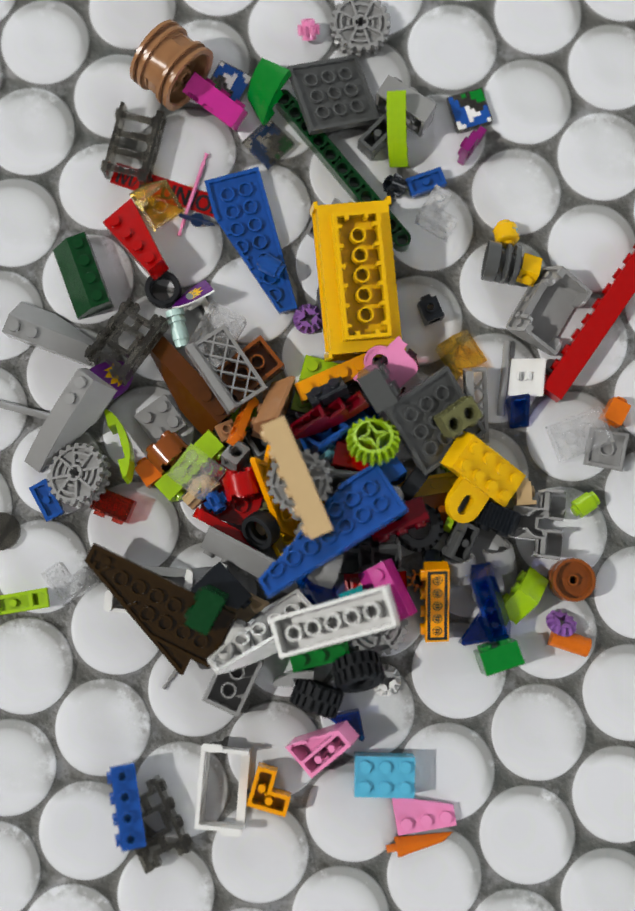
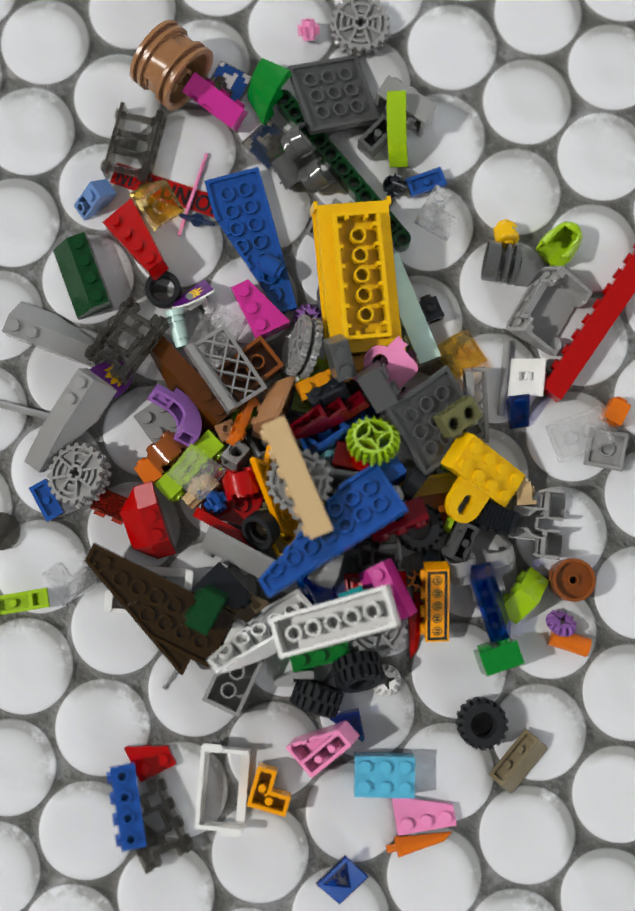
lime slope [104,409,135,484] -> none
tile [446,88,493,134] -> none
magenta plate [457,126,487,166] -> none
clear blue slope [458,610,491,646] -> none
yellow brick [516,253,543,287] -> none
lime brick [570,491,600,518] -> none
none -> medium blue slope [74,179,117,220]
none -> red wedge [120,481,176,559]
none -> red wing [124,745,177,783]
none -> medium lavender arch [147,383,202,448]
none -> dark pink wedge [231,280,291,339]
none -> dark grey piece [271,122,339,193]
none -> light grey piece [285,314,323,379]
none -> piece [316,855,369,905]
none -> dark grey brick [322,334,357,382]
none -> light aqua brick [394,252,441,368]
none -> red bar [408,592,423,660]
none -> black tyre [456,697,508,750]
none -> dark tan panel [488,729,548,794]
none -> lime hair [535,221,583,267]

